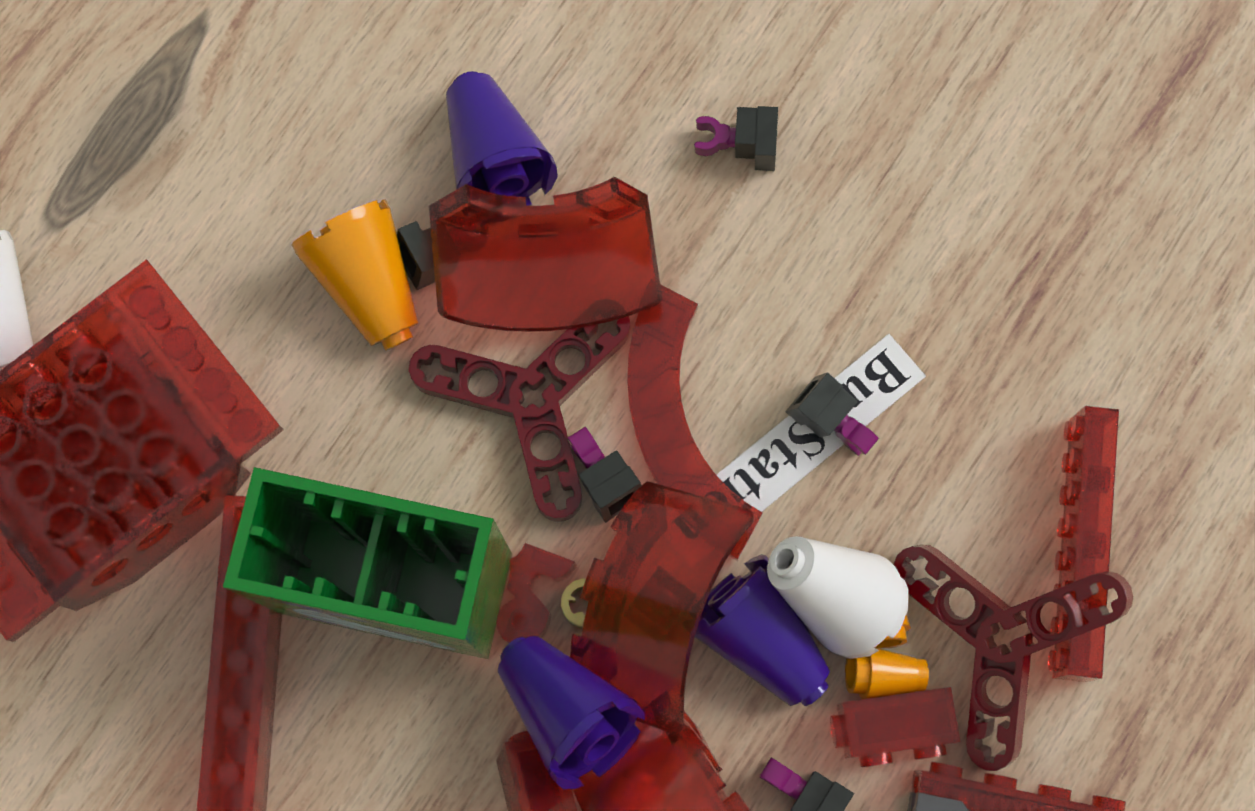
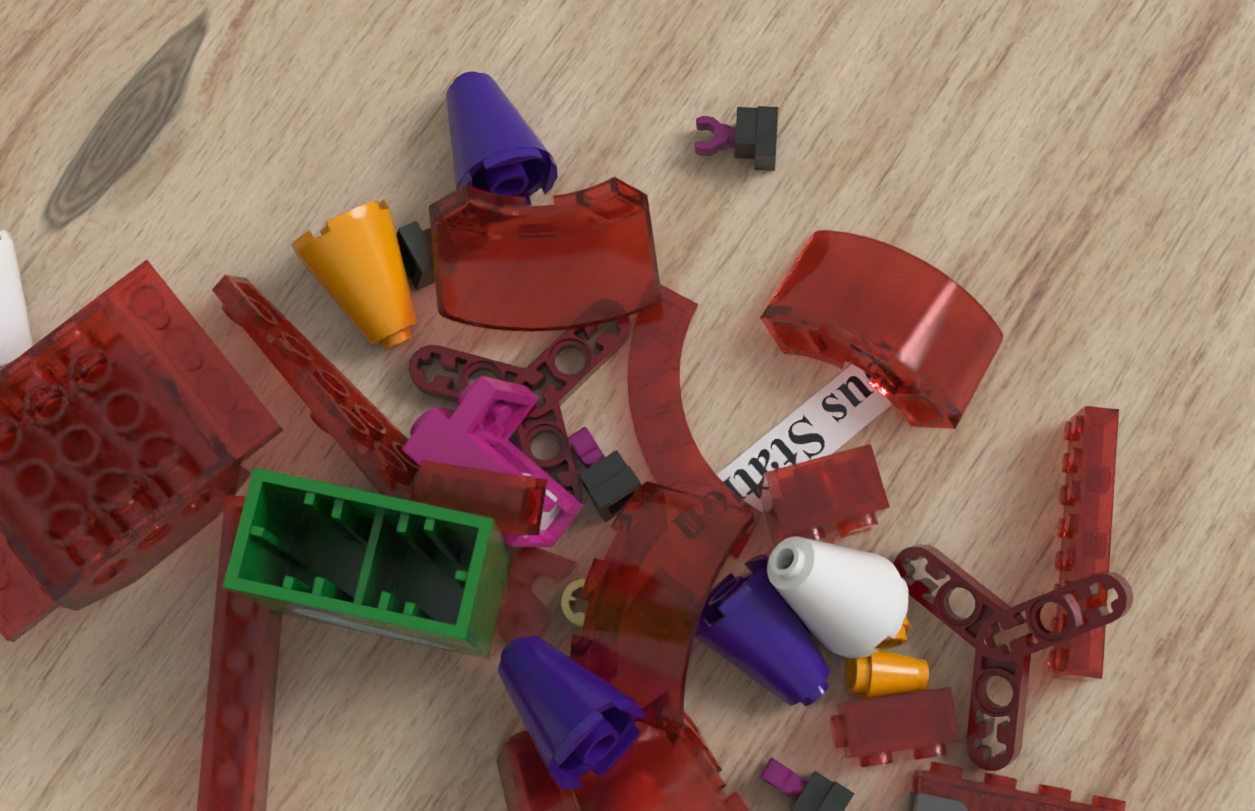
pearl dark grey piece [785,372,879,456] -> none
none -> clear red wing [212,274,455,507]
none -> dark pink brick [402,376,584,547]
none -> clear red brick [411,460,548,535]
none -> clear red brick [757,444,890,548]
none -> clear red panel [760,230,1003,429]

